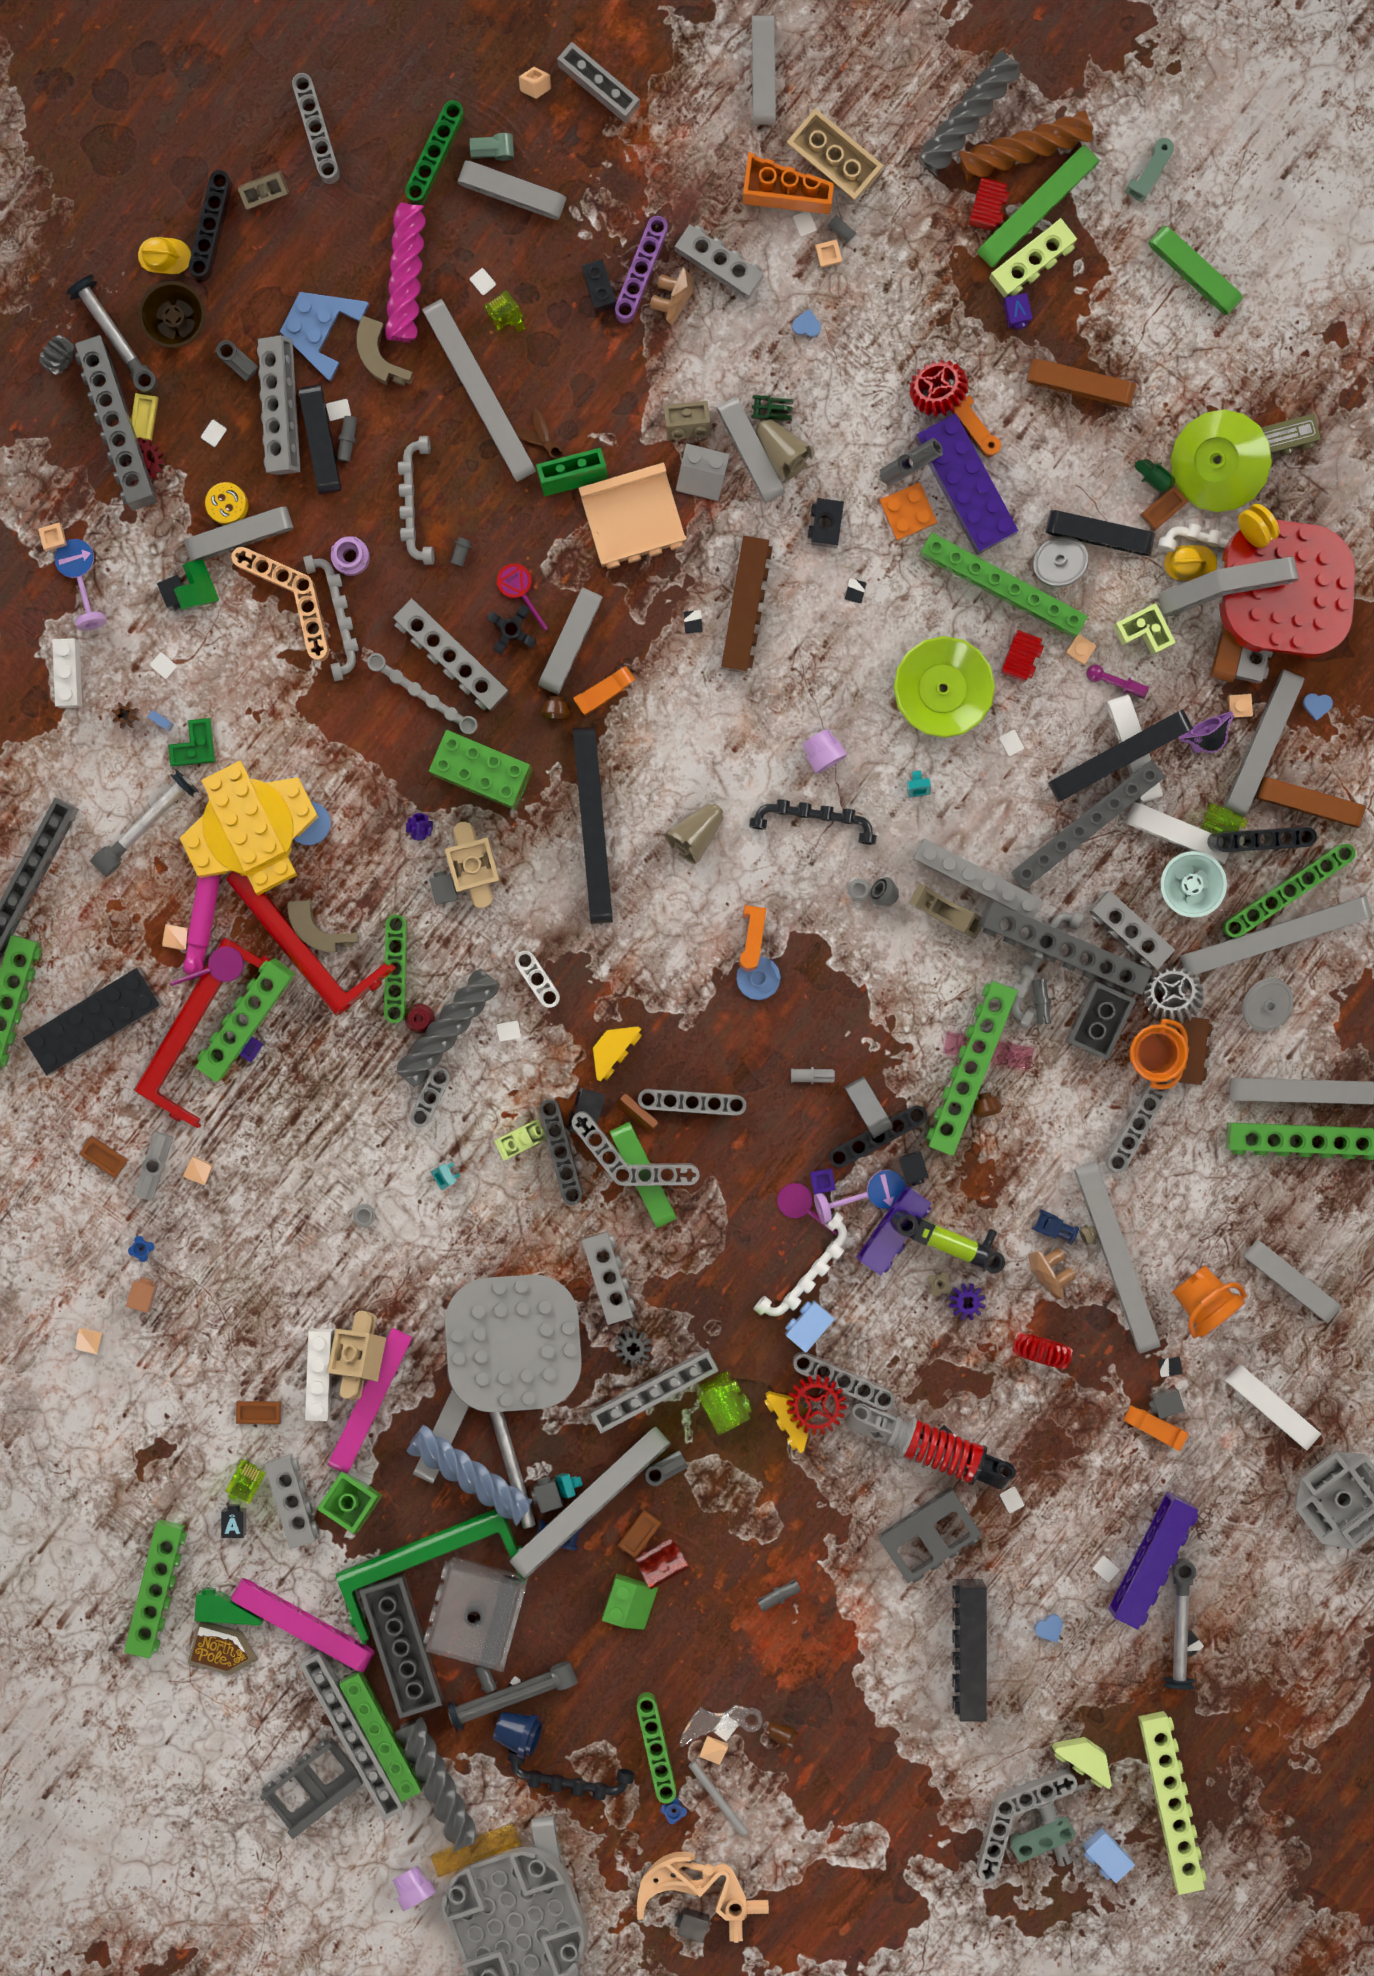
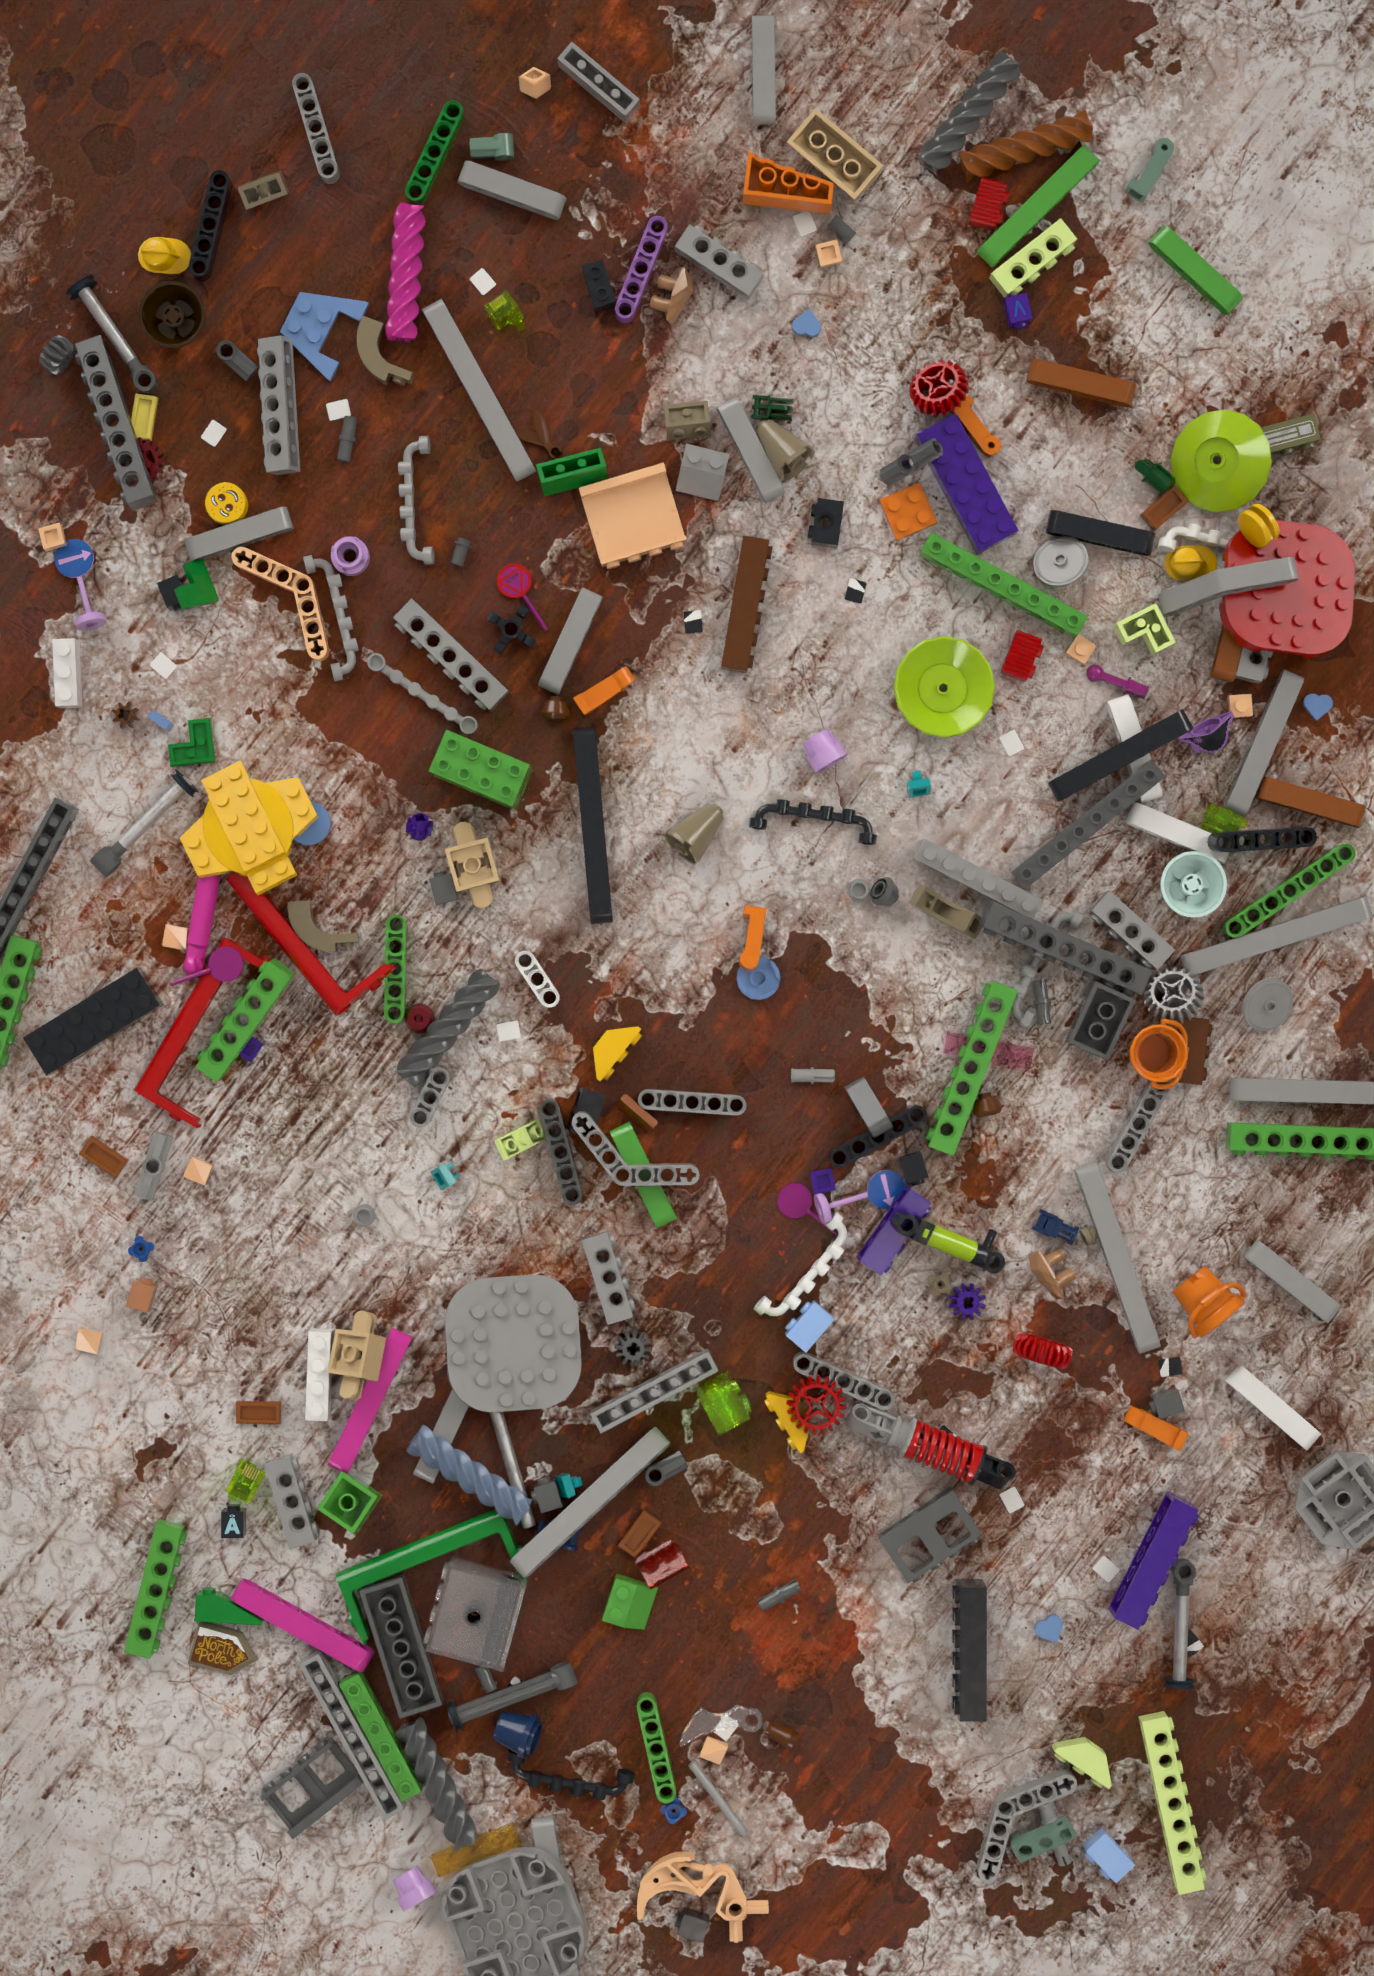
black beam [299,384,341,495] -> none

